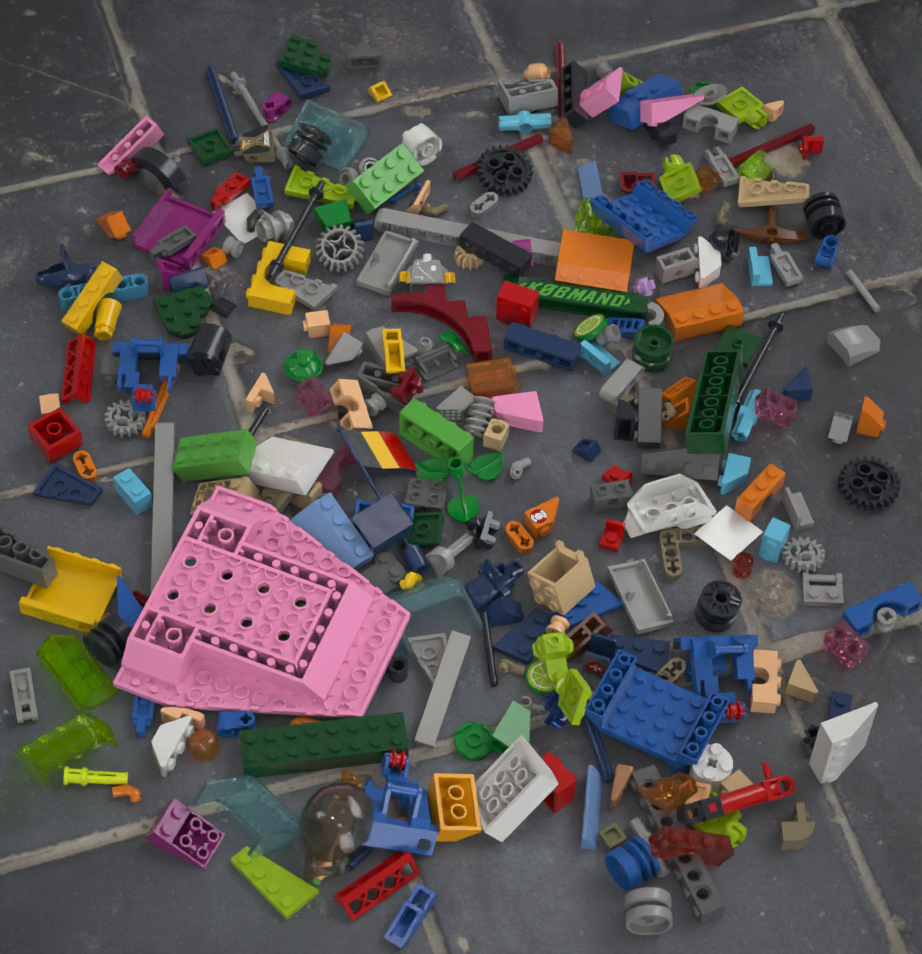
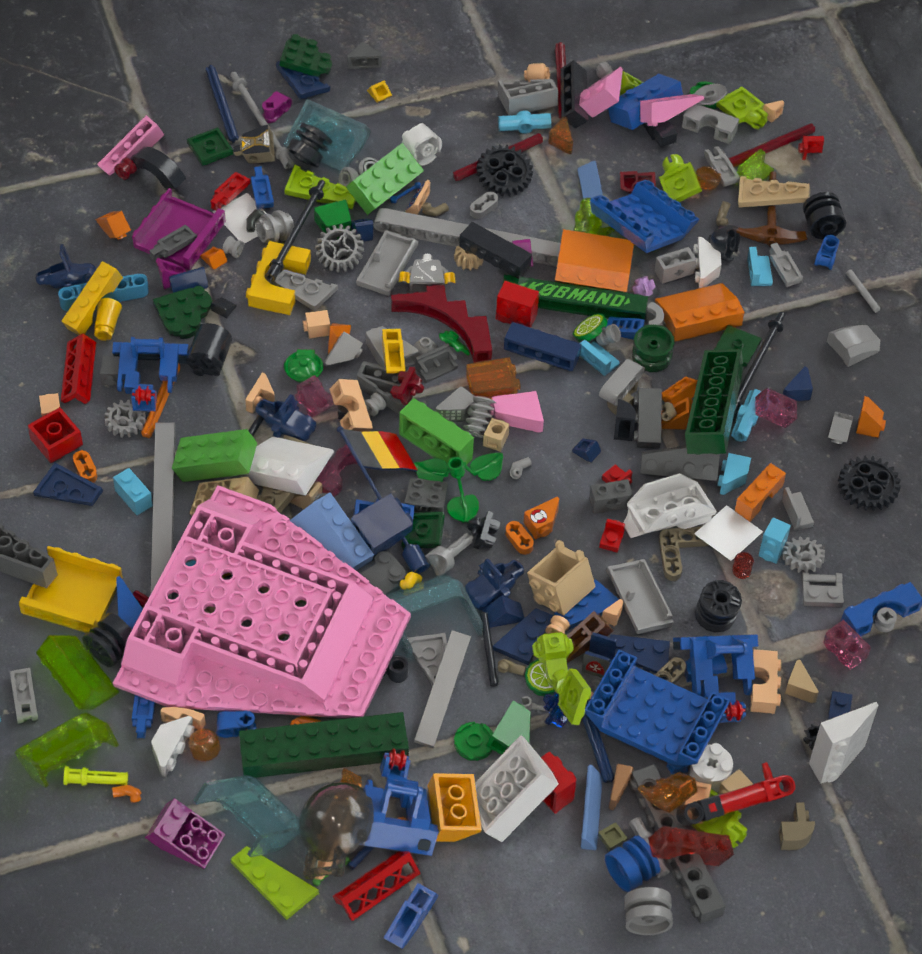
none -> dark blue piece [255,394,316,442]
none -> light nougat slope [602,599,623,626]

